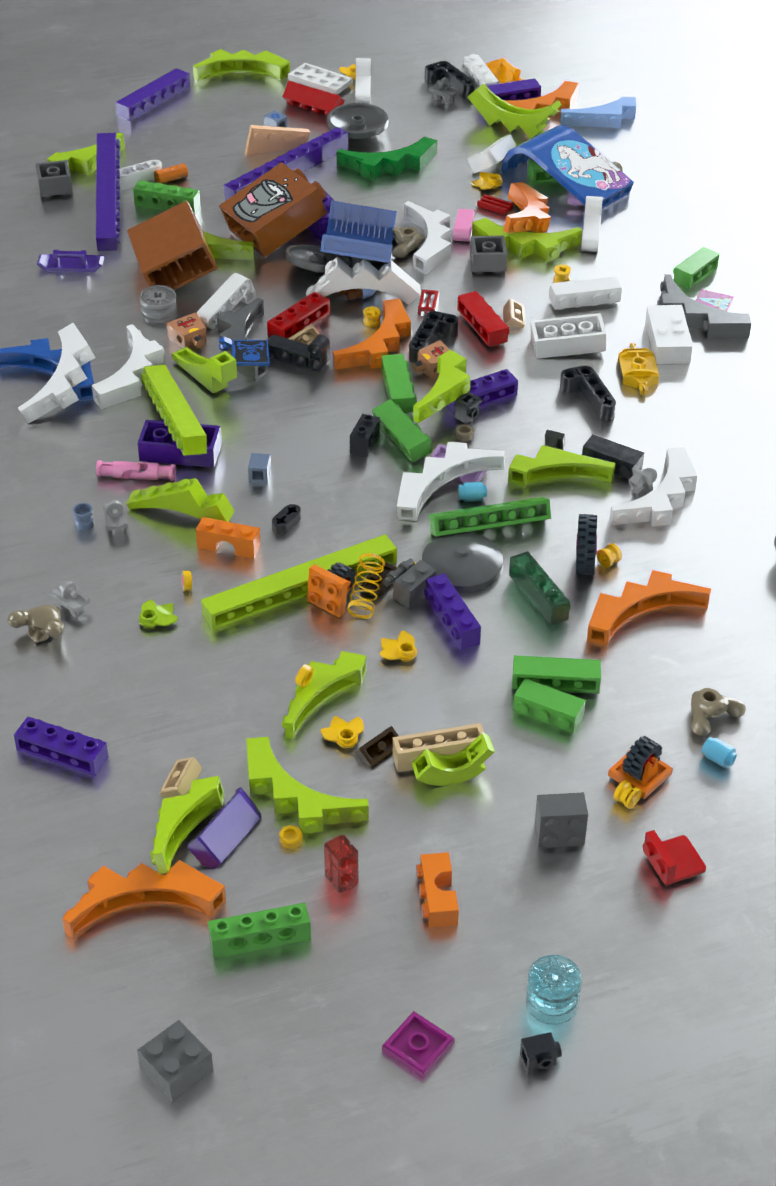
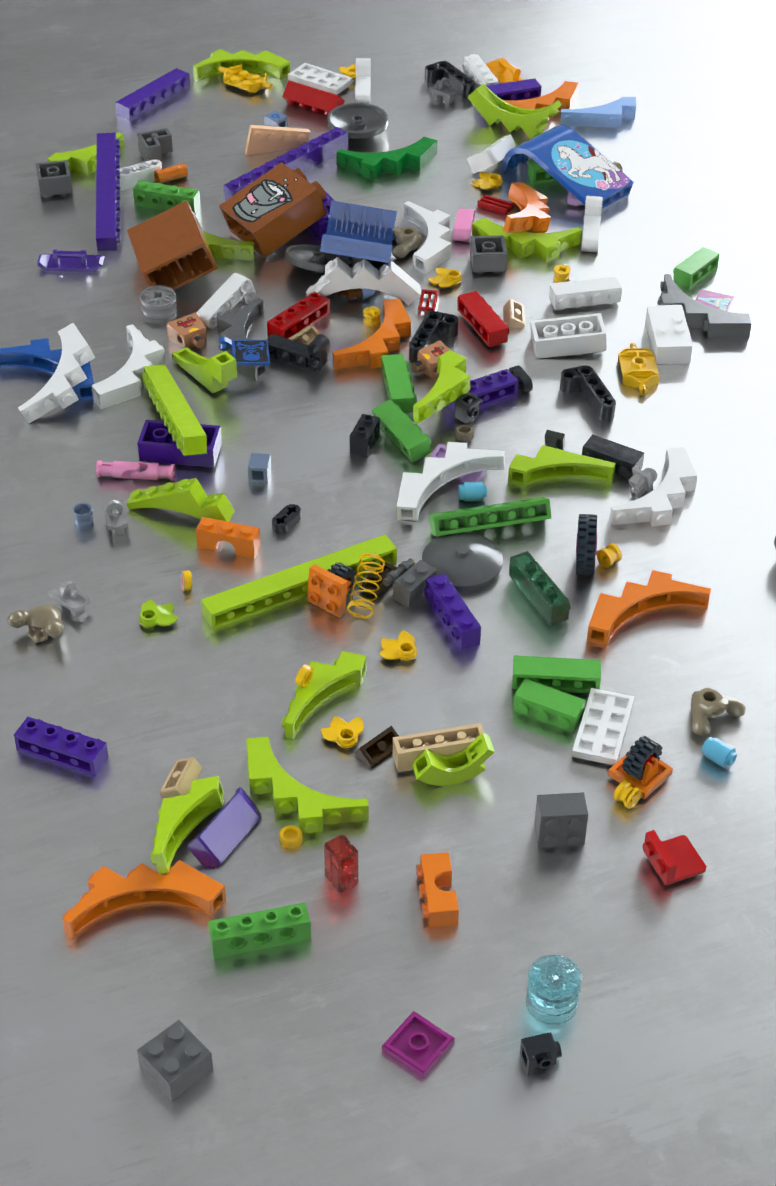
none -> dark grey brick [137,128,173,162]
none -> yellow plate [218,65,273,93]
none -> yellow plate [428,268,462,288]
none -> black beam [509,365,533,393]
none -> white plate [572,688,634,765]

